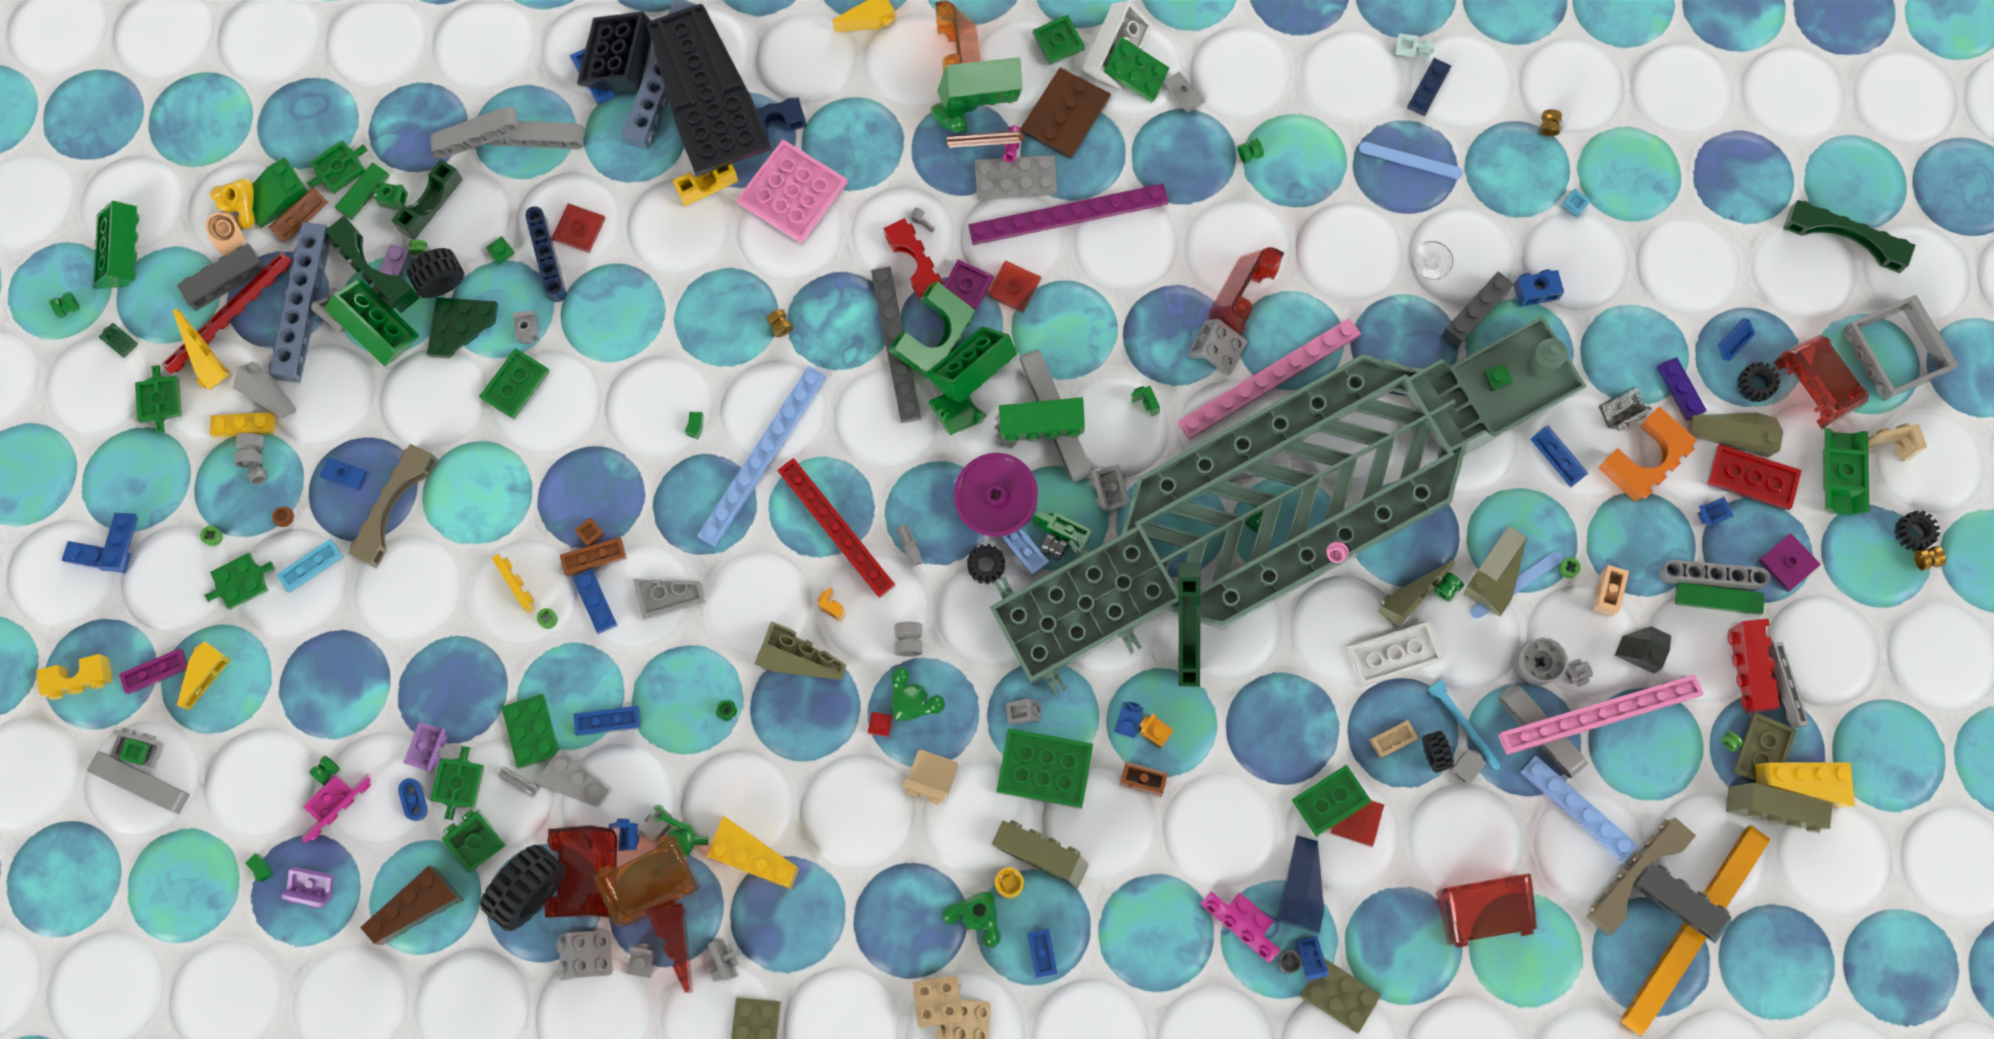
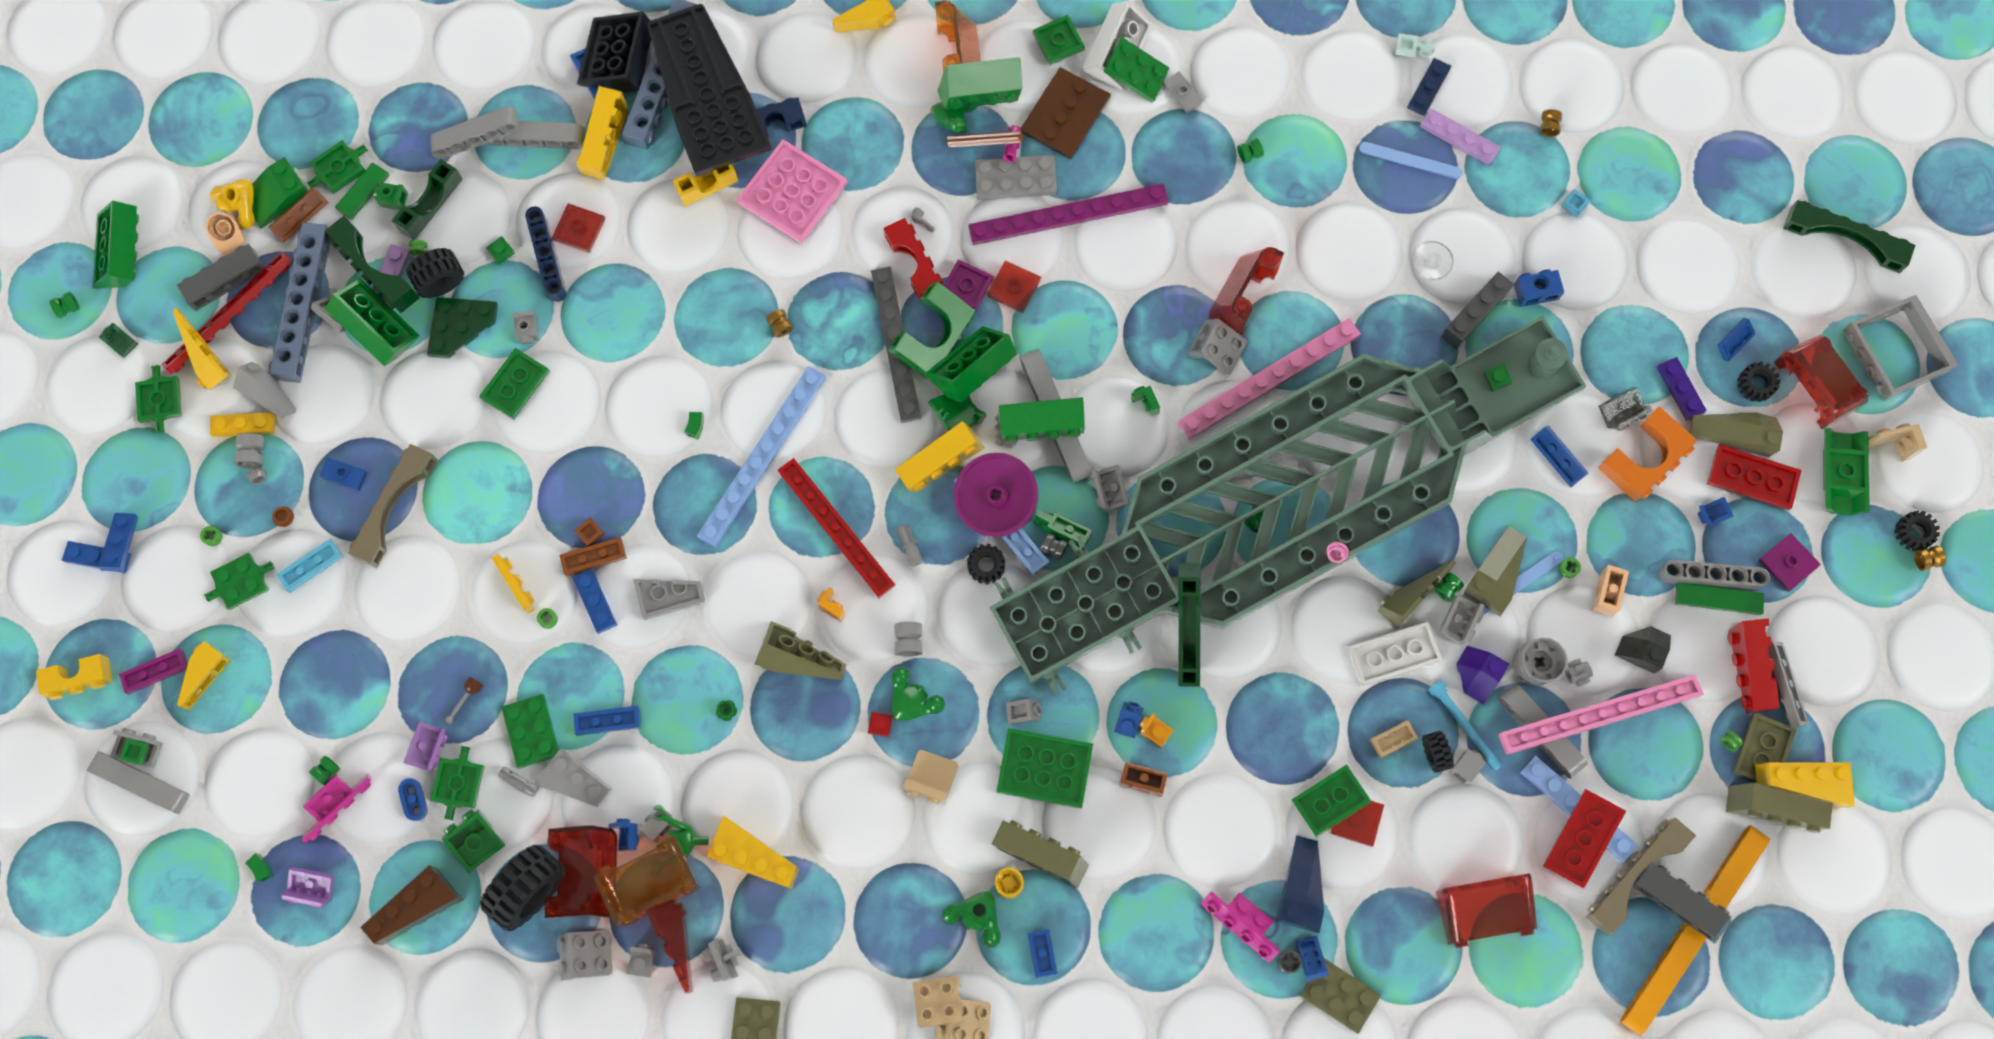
none -> hinge [445,676,484,724]
none -> yellow wedge [577,86,629,180]
none -> yellow wedge [895,421,985,492]
none -> lavender plate [1420,108,1501,166]
none -> light grey bracket [1438,595,1485,645]
none -> dark purple slope [1456,646,1509,704]
none -> red plate [1543,789,1626,888]

